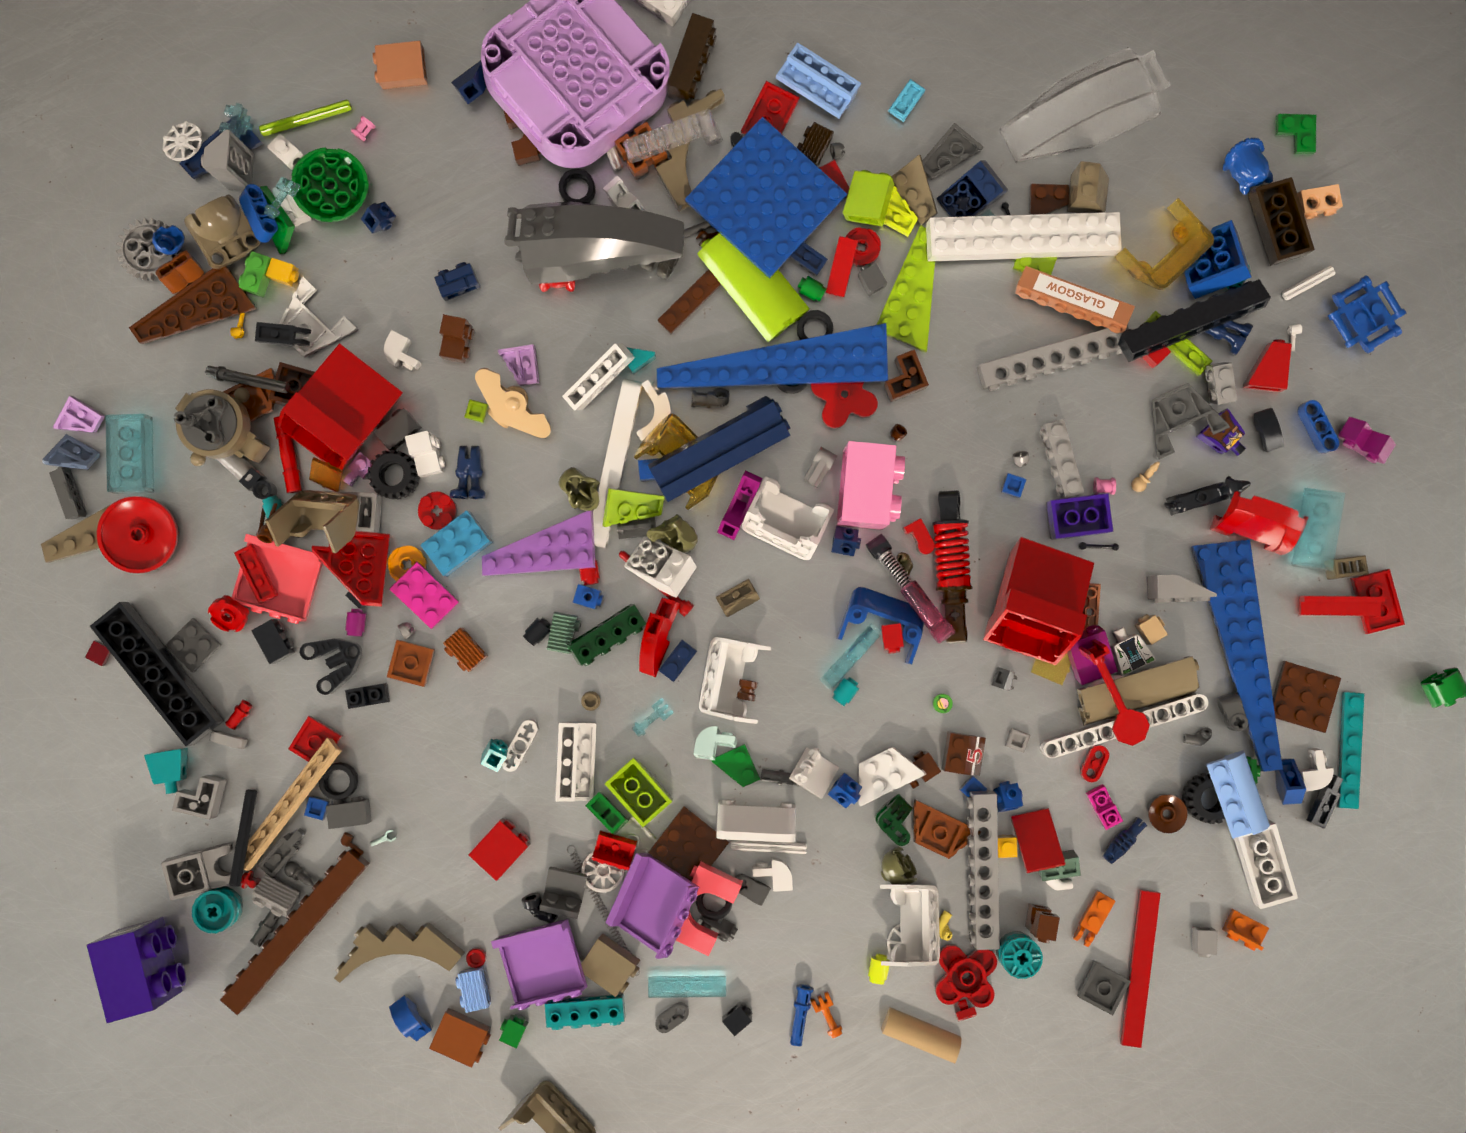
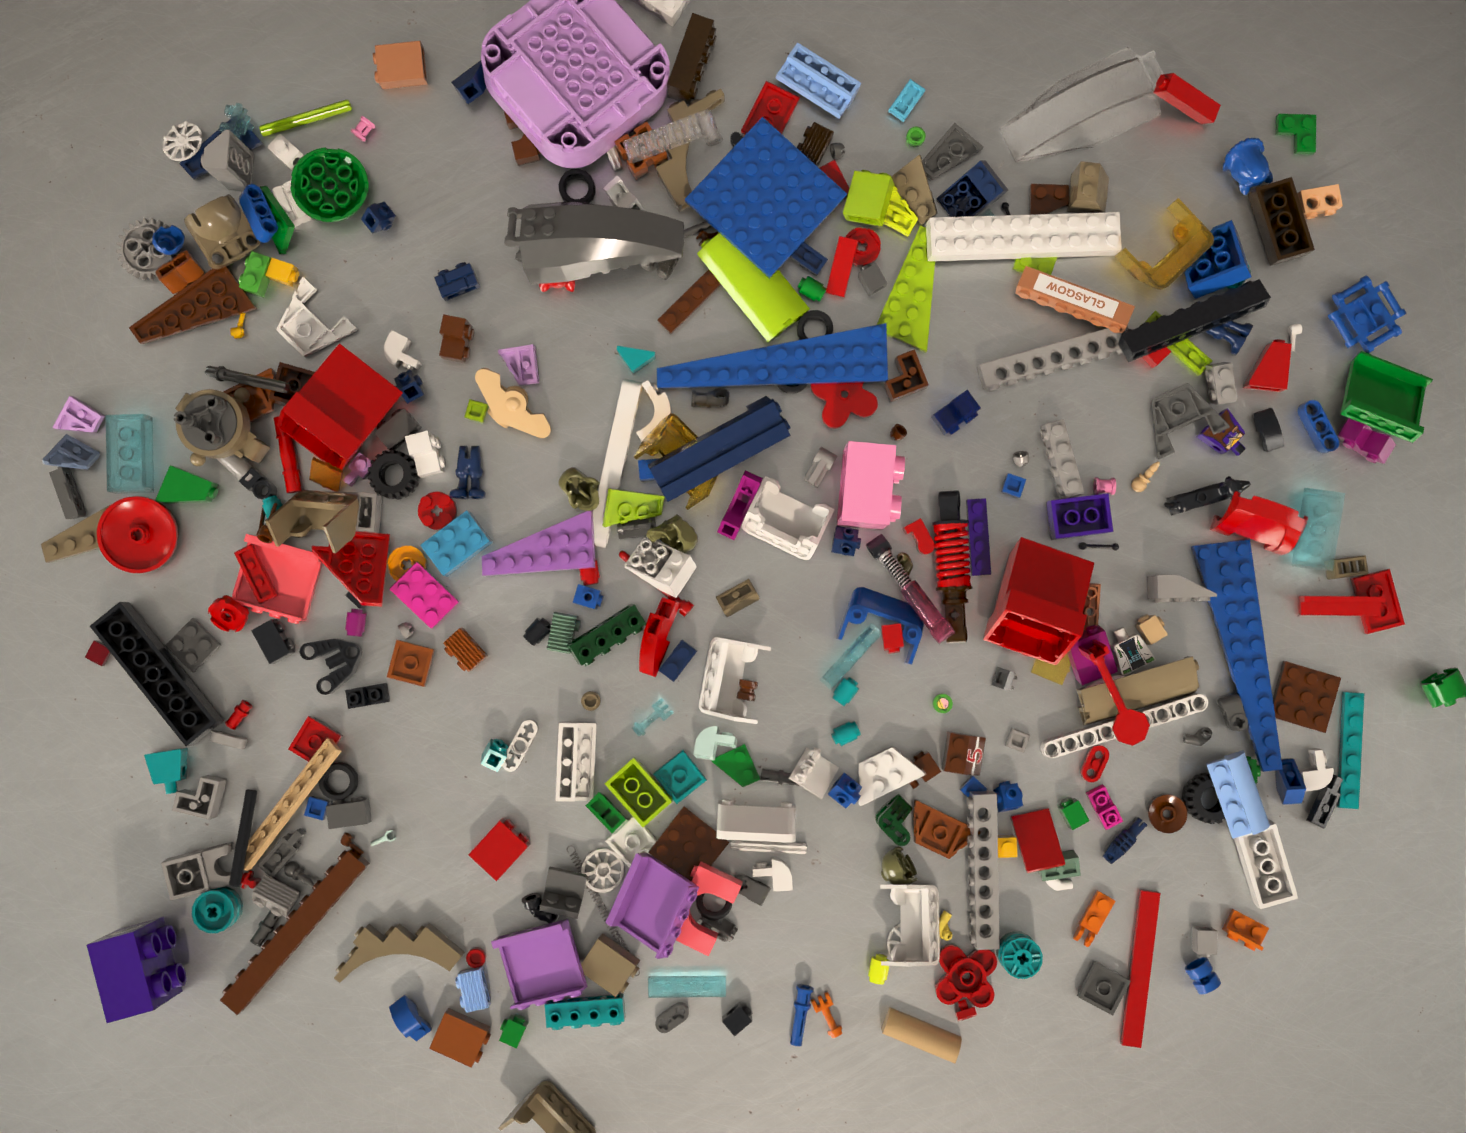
black hinge [255,322,311,346] -> none
clear light blue hinge [264,177,300,219] -> none
white brick [562,343,635,410] -> none
red bracket [592,830,637,870] -> none
reddish brown arch [1025,904,1060,943] -> none
white axle [1282,266,1336,300] -> none
none -> green slope [155,465,219,504]
none -> dark blue brick [394,369,424,404]
none -> teal plate [653,750,707,804]
none -> teal brick [831,721,861,746]
none -> bright green tile [906,126,926,147]
none -> clear blue brick [931,389,981,435]
none -> dark purple plate [966,498,991,576]
none -> green brick [1058,798,1090,830]
none -> red brick [1153,73,1221,124]
none -> blue wheel [1185,957,1221,995]
none -> green panel [1340,351,1433,443]

